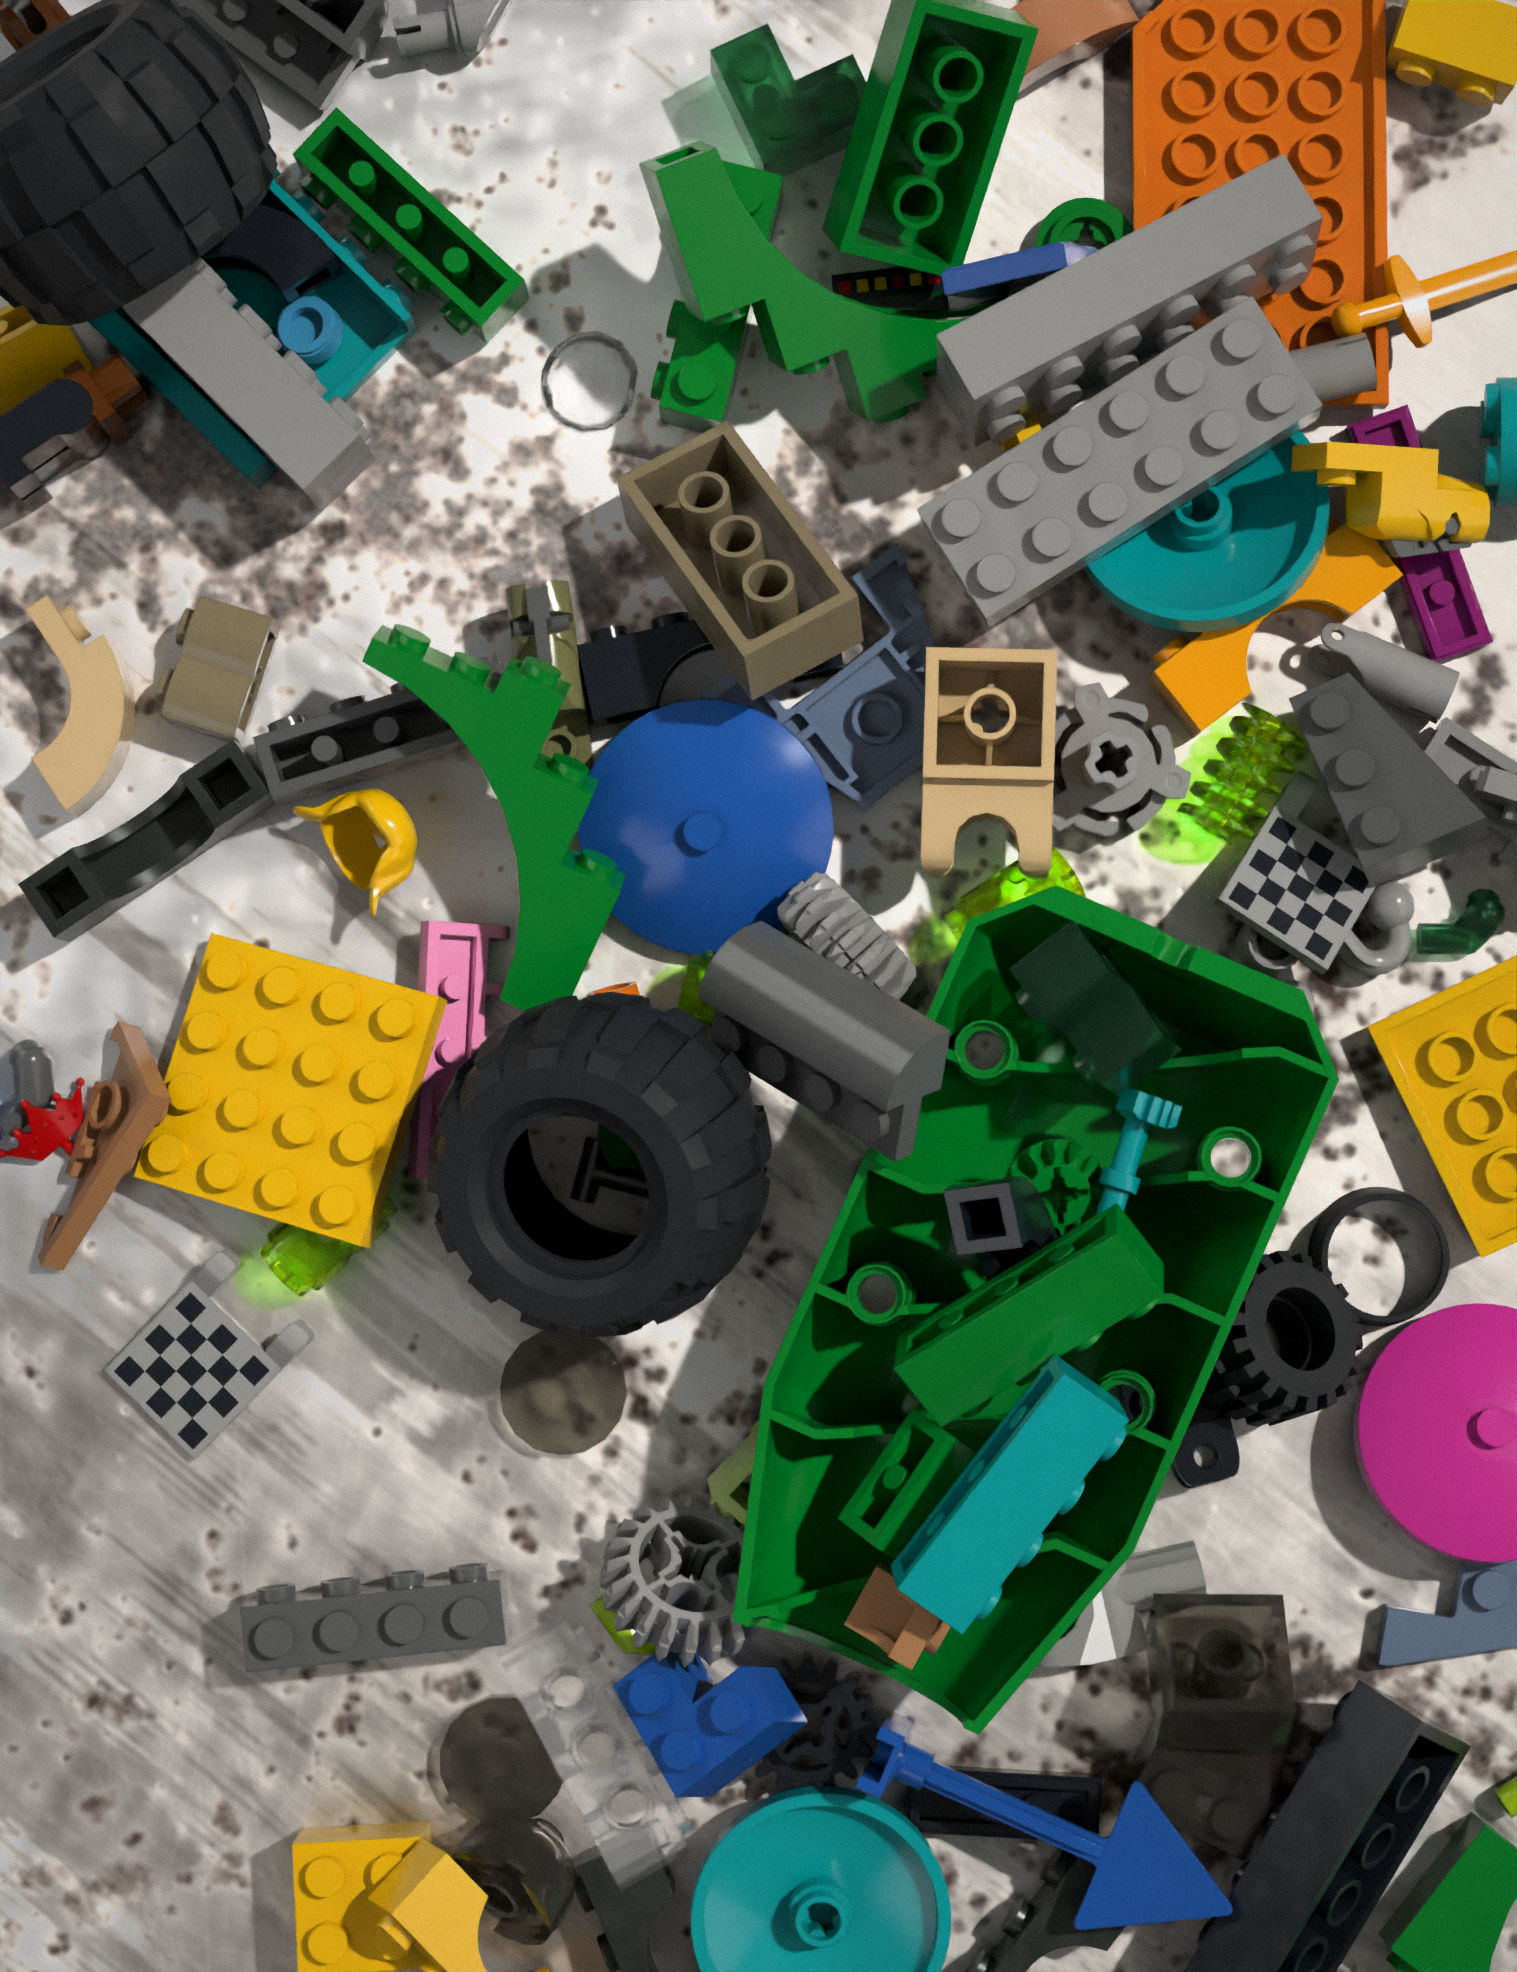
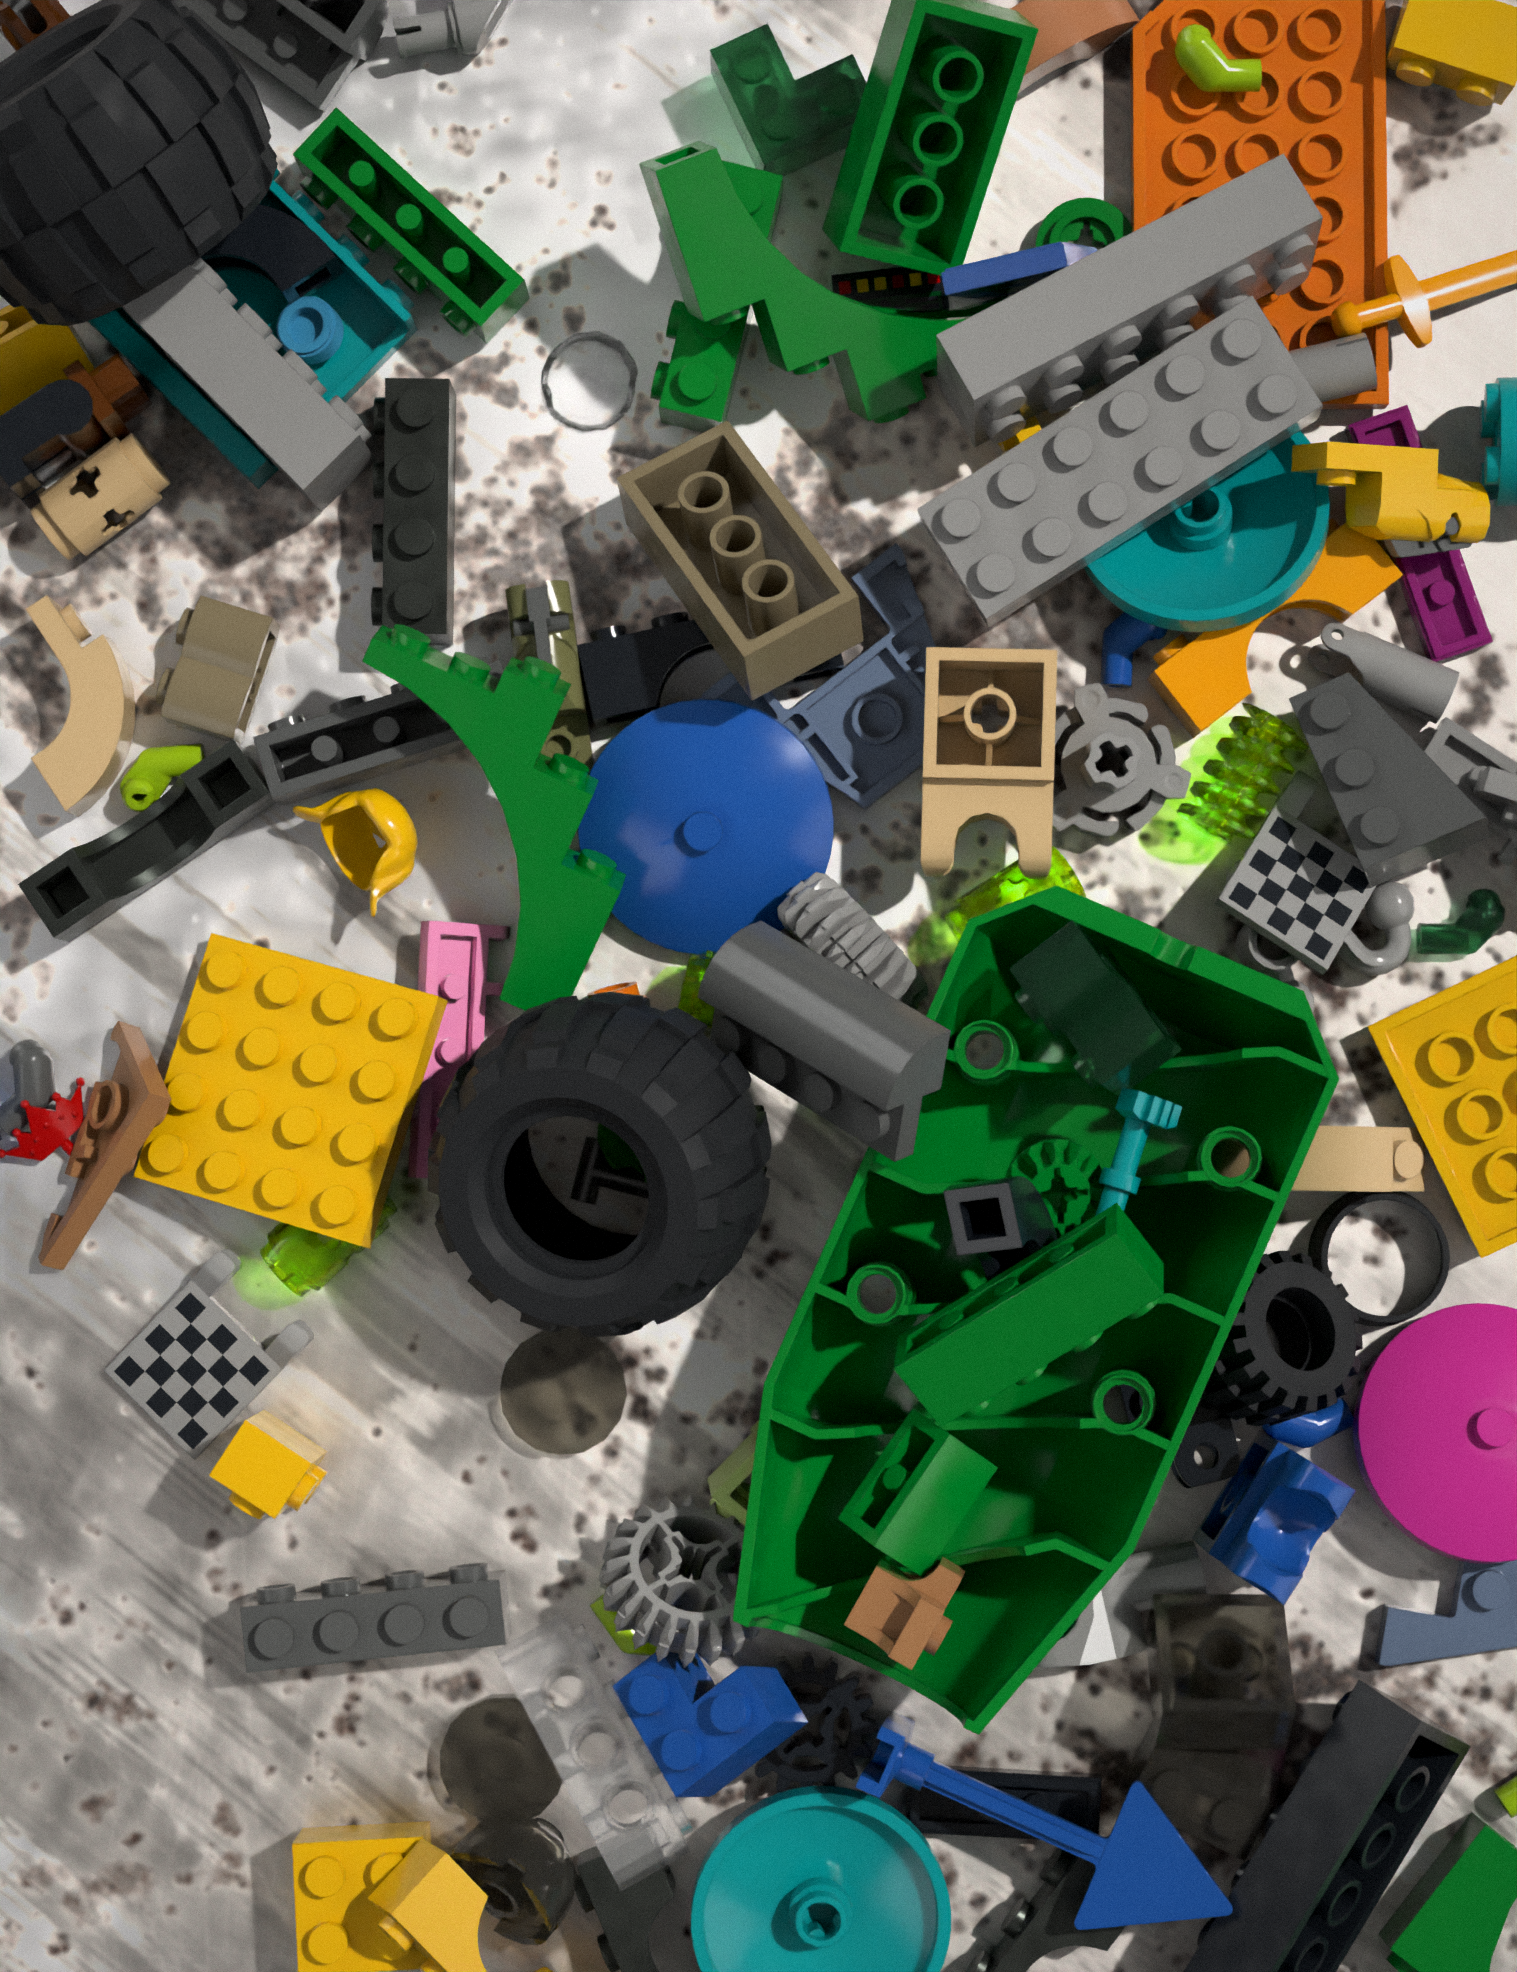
teal brick [891,1354,1129,1634] -> none
none -> tan piece [30,433,171,560]
none -> lime arm [120,743,206,812]
none -> yellow brick [209,1409,328,1519]
none -> pearl dark grey brick [371,378,456,645]
none -> blue arm [1100,612,1168,688]
none -> lime arm [1175,24,1262,92]
none -> blue brick [1192,1430,1356,1605]
none -> tan arch [1211,1126,1425,1192]
none -> blue arm [1262,1396,1354,1448]

